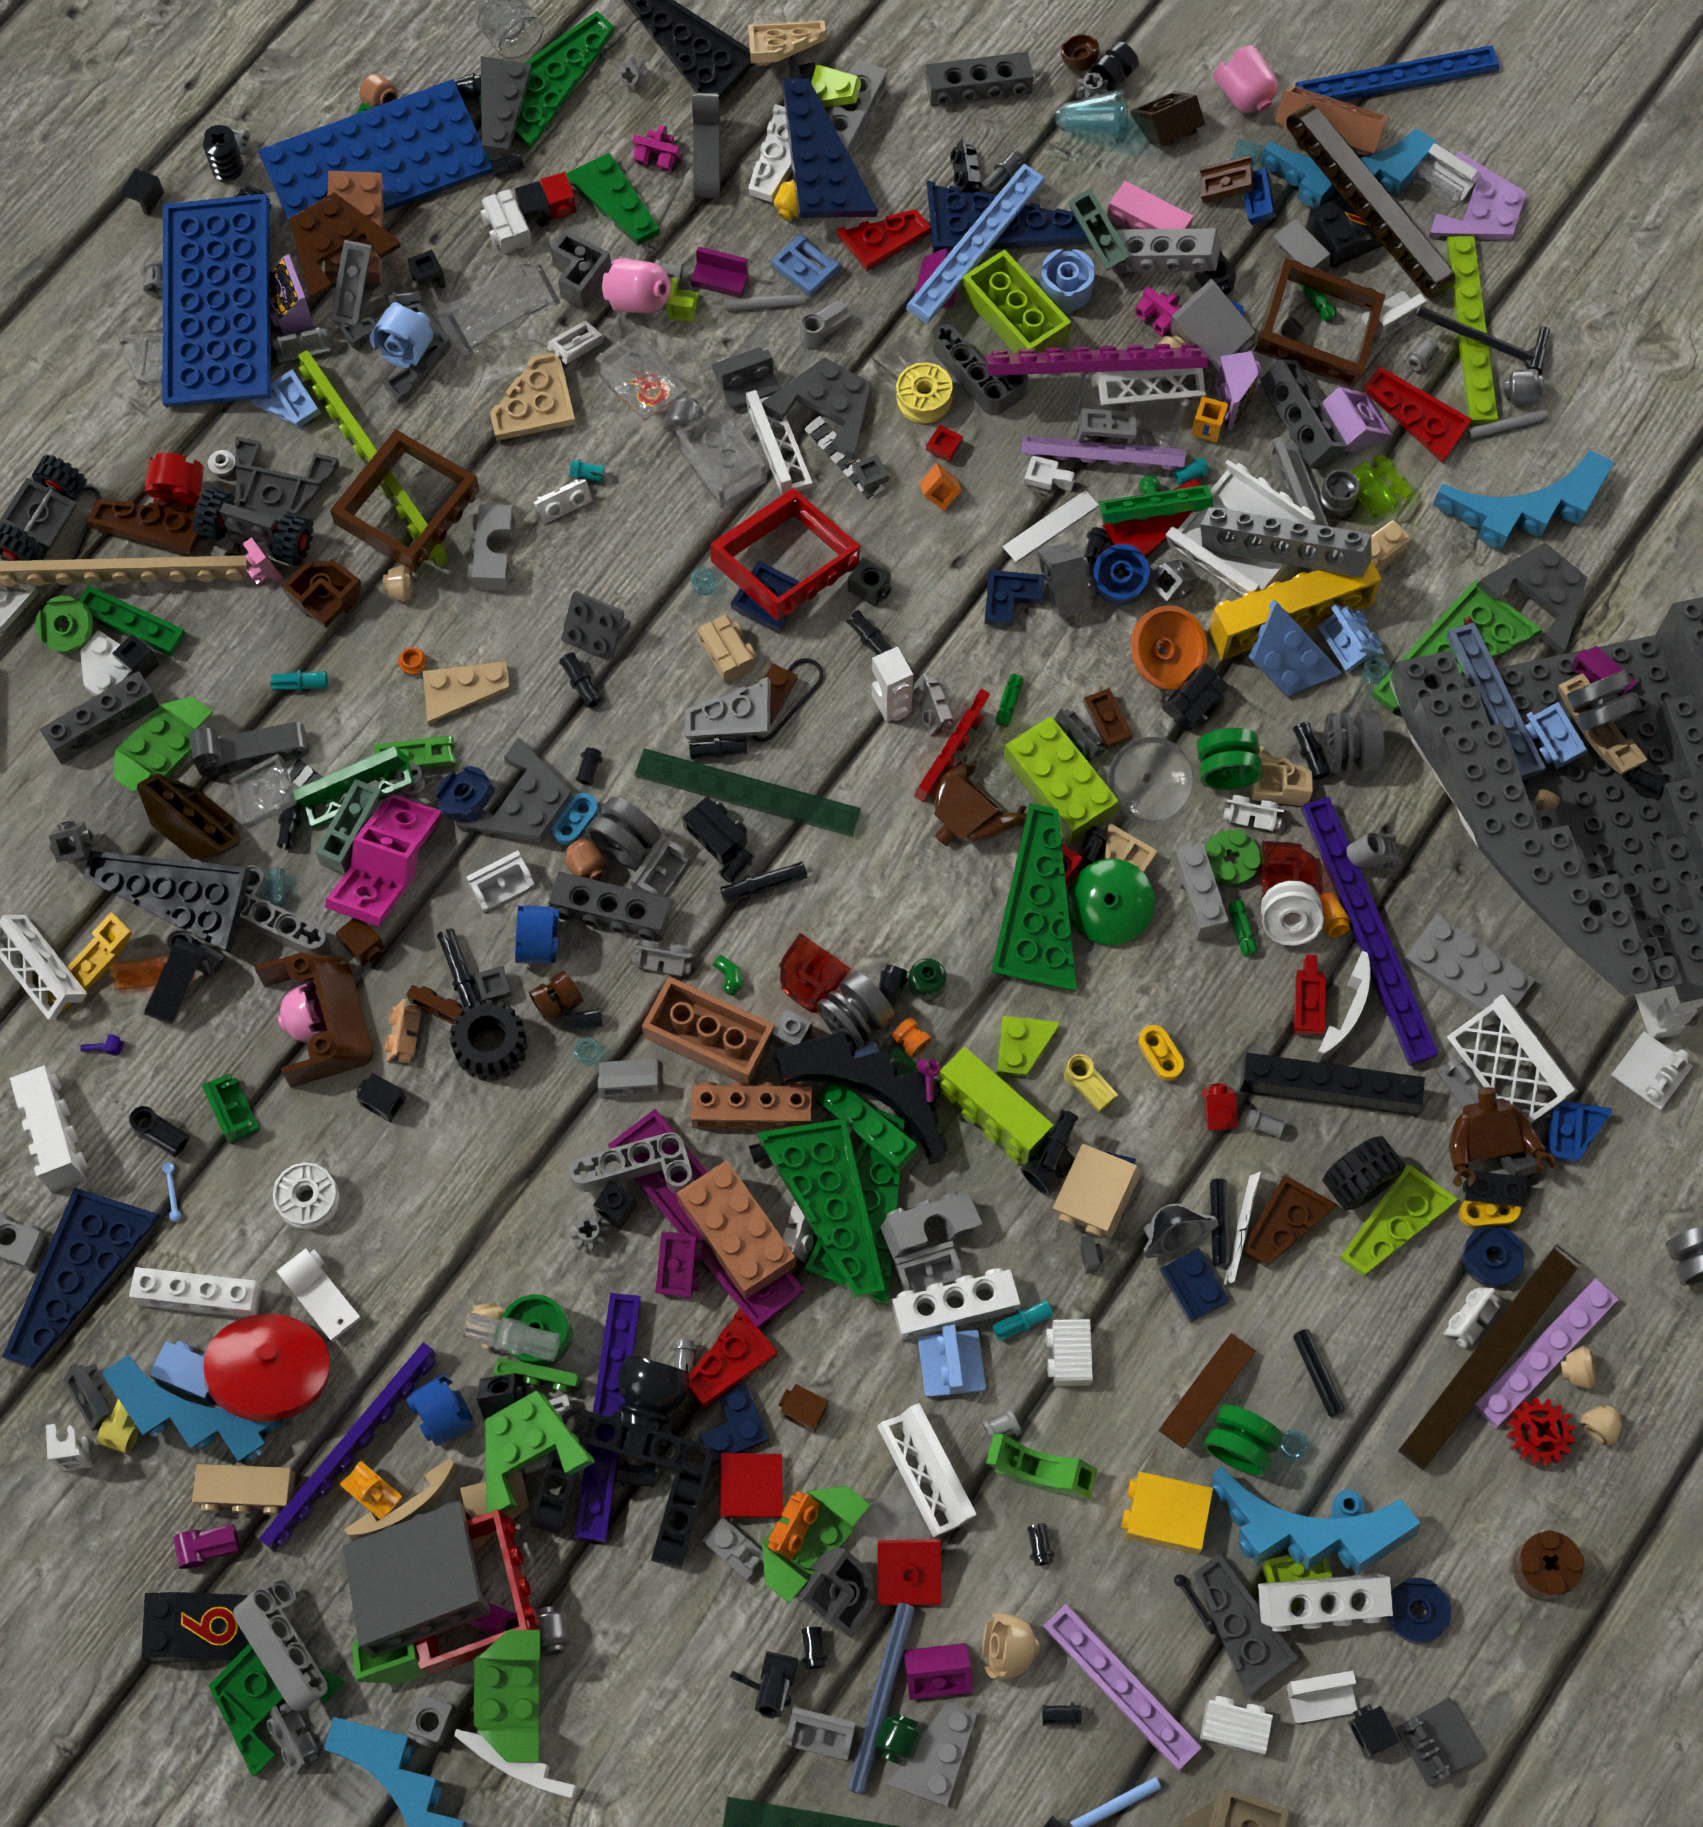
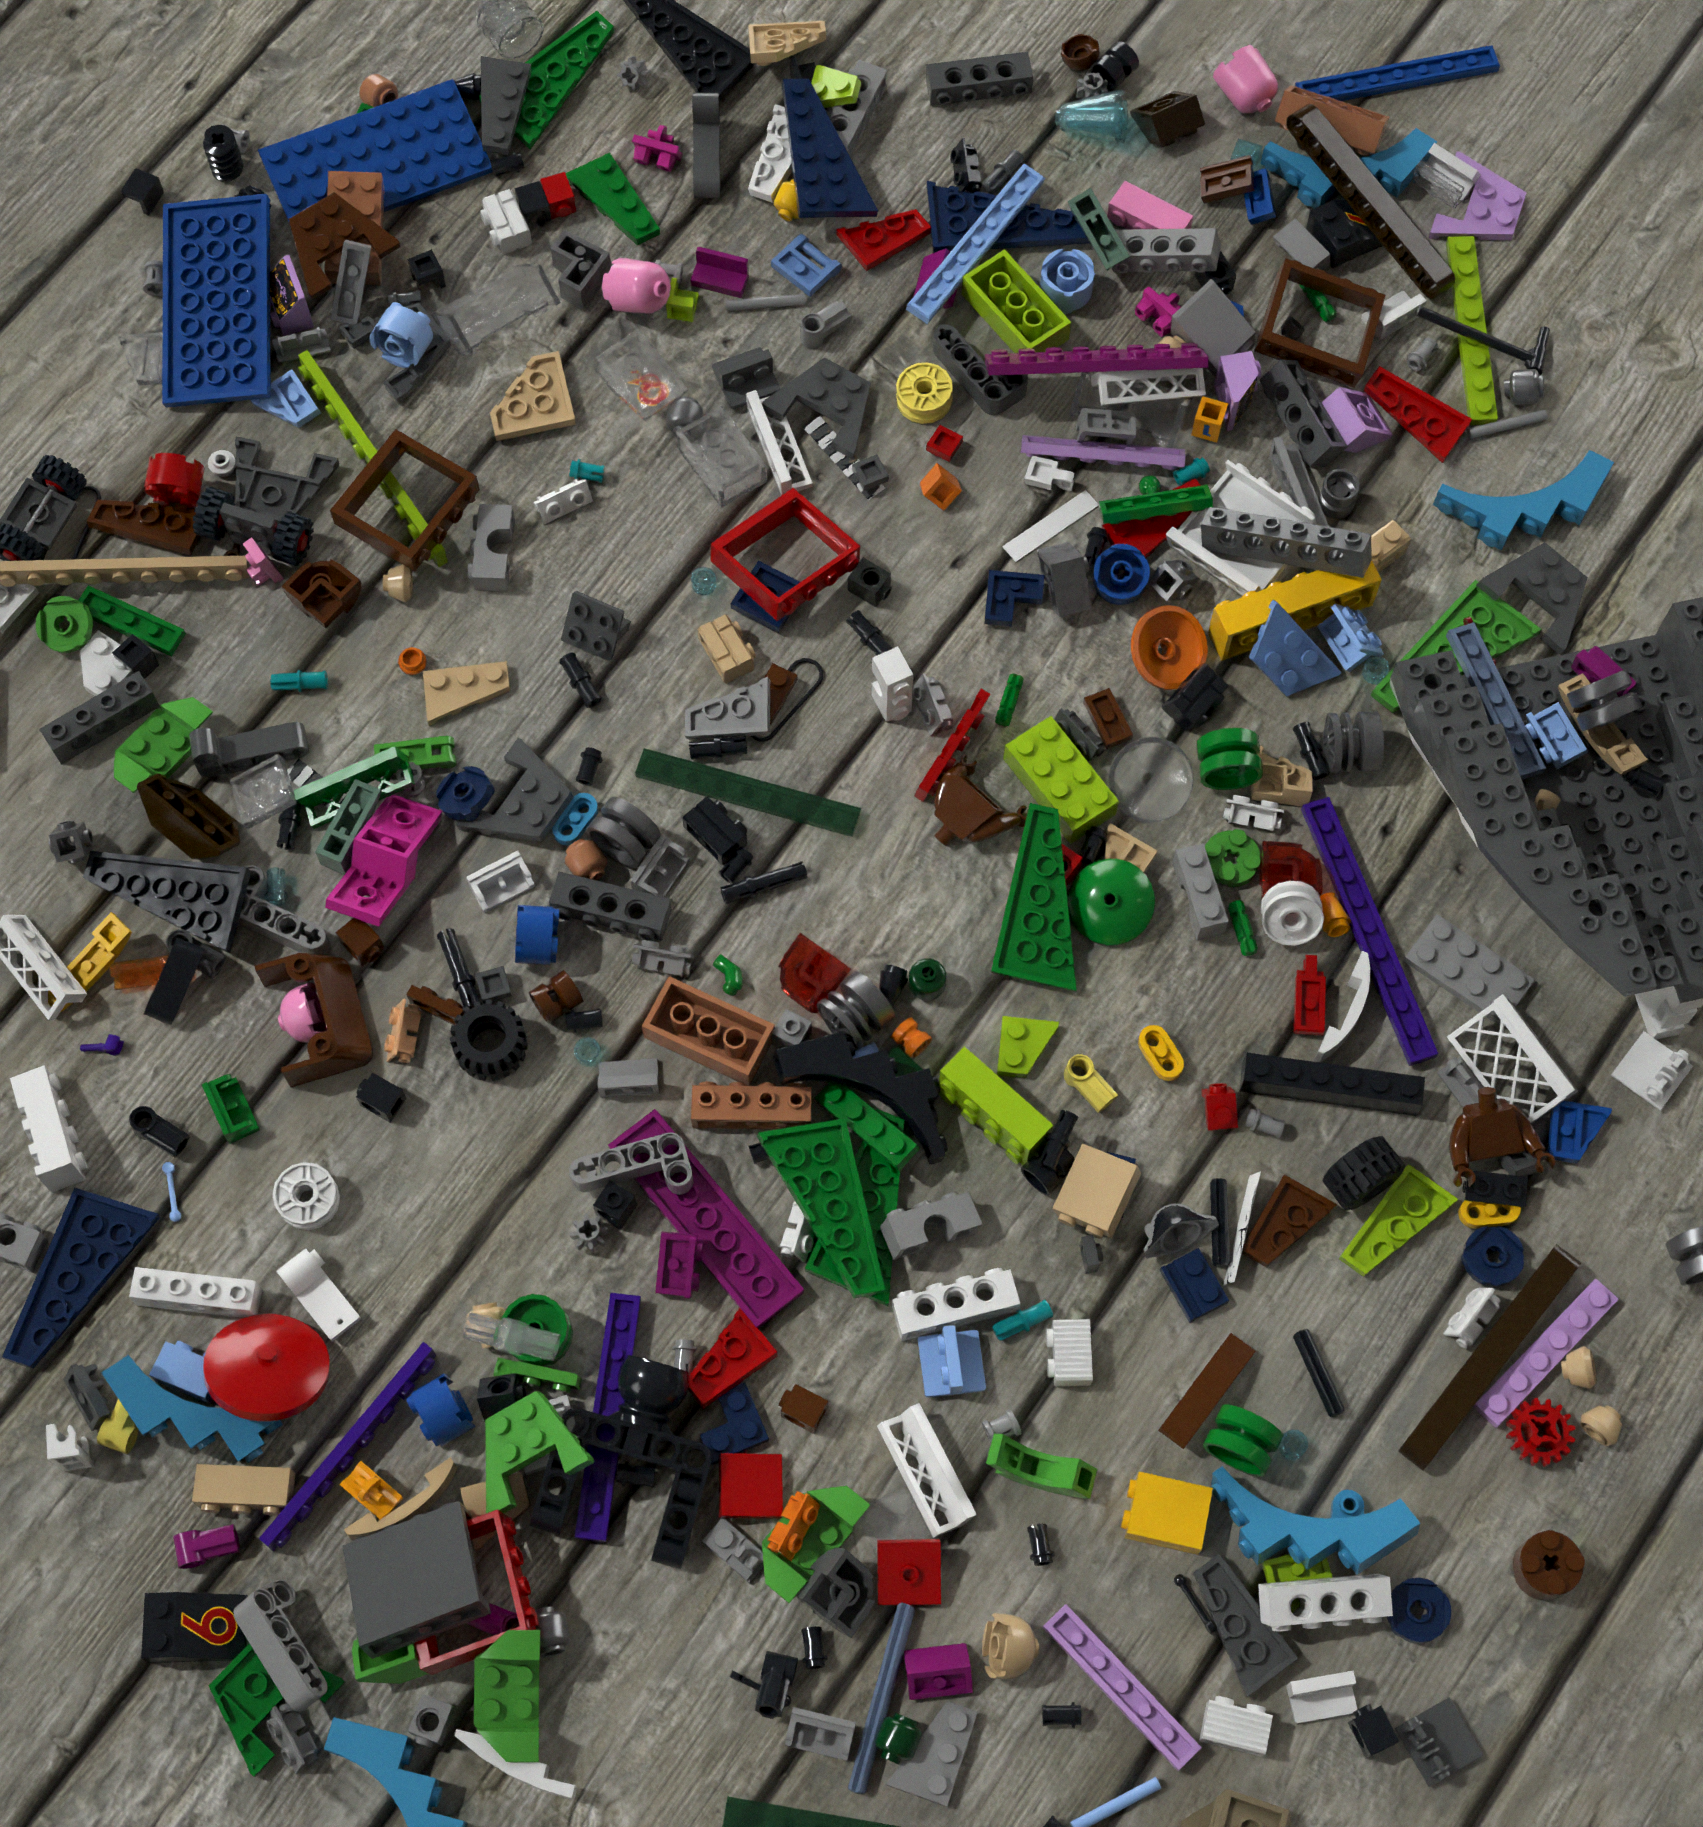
white tile [547,320,604,364] -> none
nougat brick [676,1160,796,1300] -> none
light grey hinge [894,1241,962,1293] -> none
magenta hand [917,1058,941,1102] -> none
light grey piece [1347,832,1403,870] -> none
clear neon green plate [1349,452,1414,519] -> none

